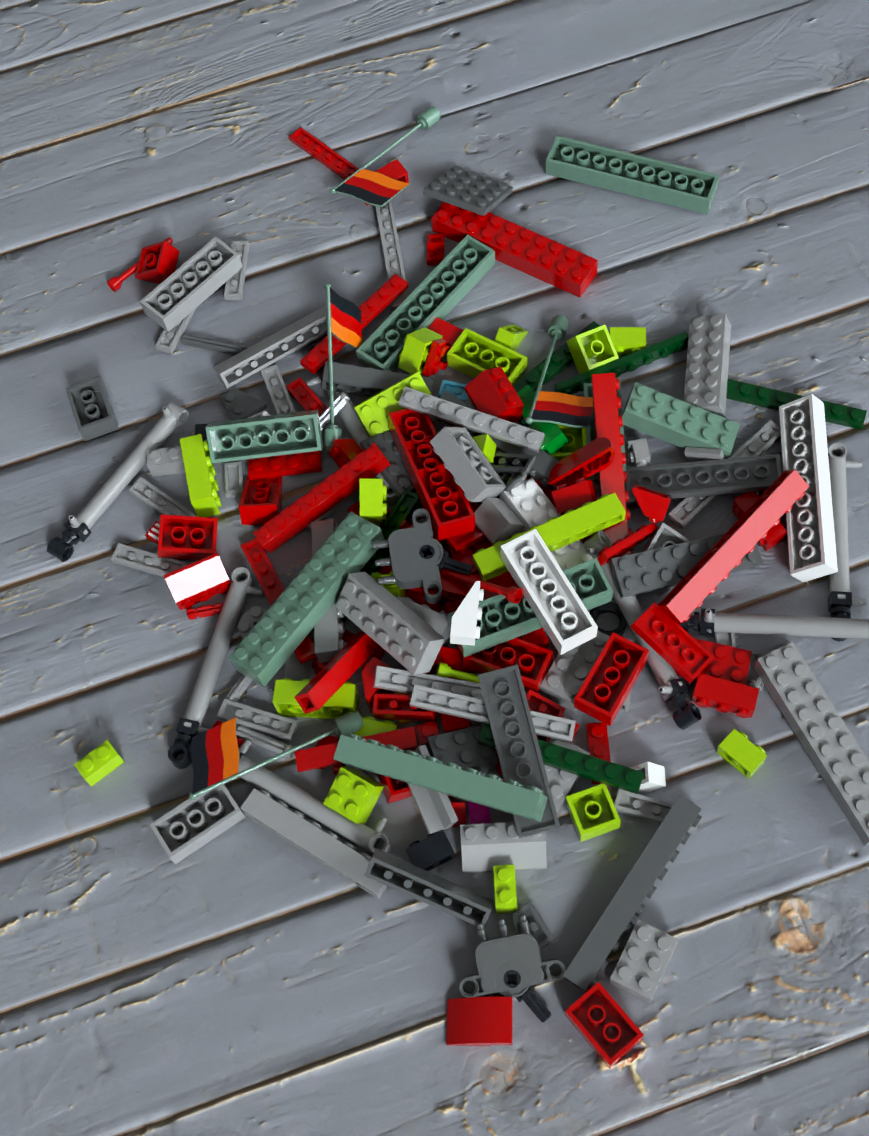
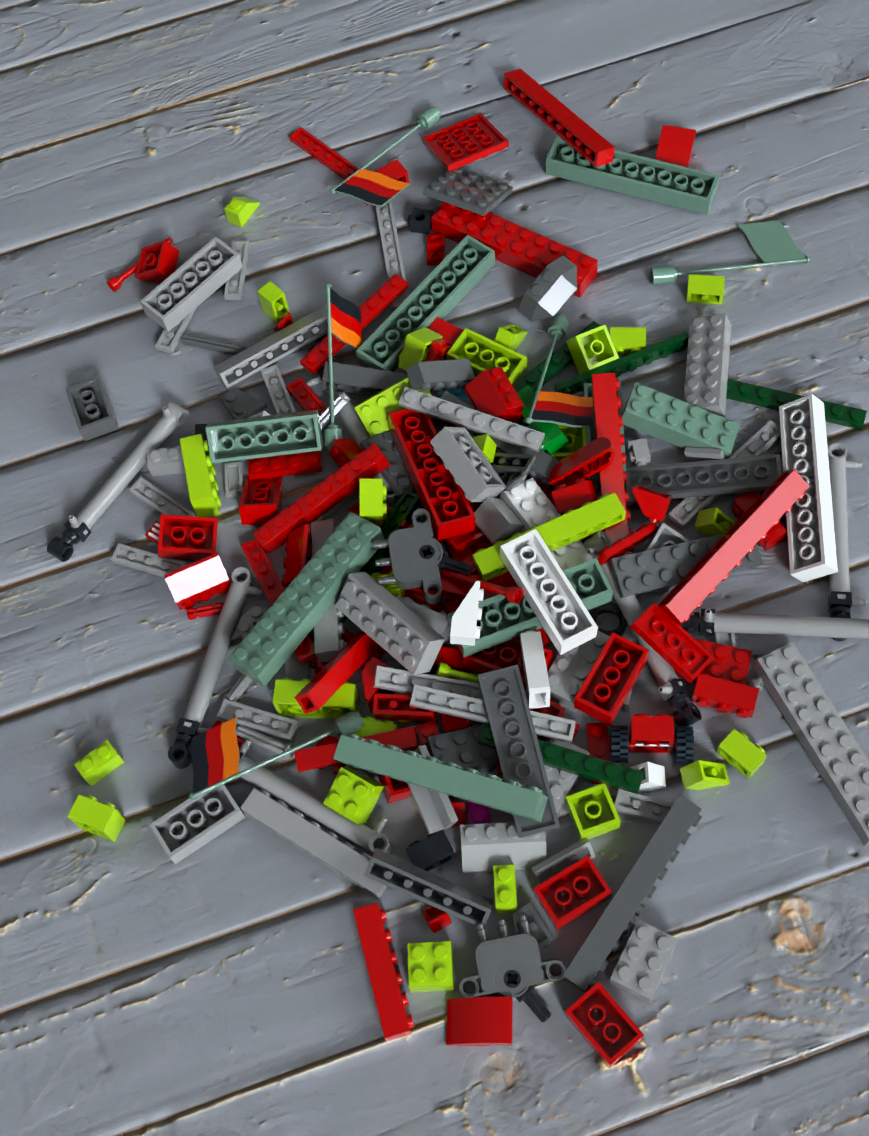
none -> lime brick [67,794,126,843]
none -> lime slope [224,196,260,228]
none -> lime brick [257,281,290,323]
none -> red slope [273,312,293,332]
none -> red slope [282,524,312,588]
none -> red brick [353,903,415,1041]
none -> dark grey brick [406,359,475,392]
none -> lime brick [407,941,454,993]
none -> black brick [408,208,434,235]
none -> red slope [421,905,452,933]
none -> red plate [422,113,509,172]
none -> red brick [503,69,615,167]
none -> dark grey wedge [518,255,577,322]
none -> white slope [520,630,550,709]
none -> light grey plate [531,838,596,885]
none -> red brick [533,856,612,931]
none -> brick [610,713,694,764]
none -> sand green flag [650,220,810,285]
none -> red slope [655,125,696,168]
none -> lime slope [680,760,730,790]
none -> lime brick [686,274,725,304]
none -> lime slope [695,507,736,537]

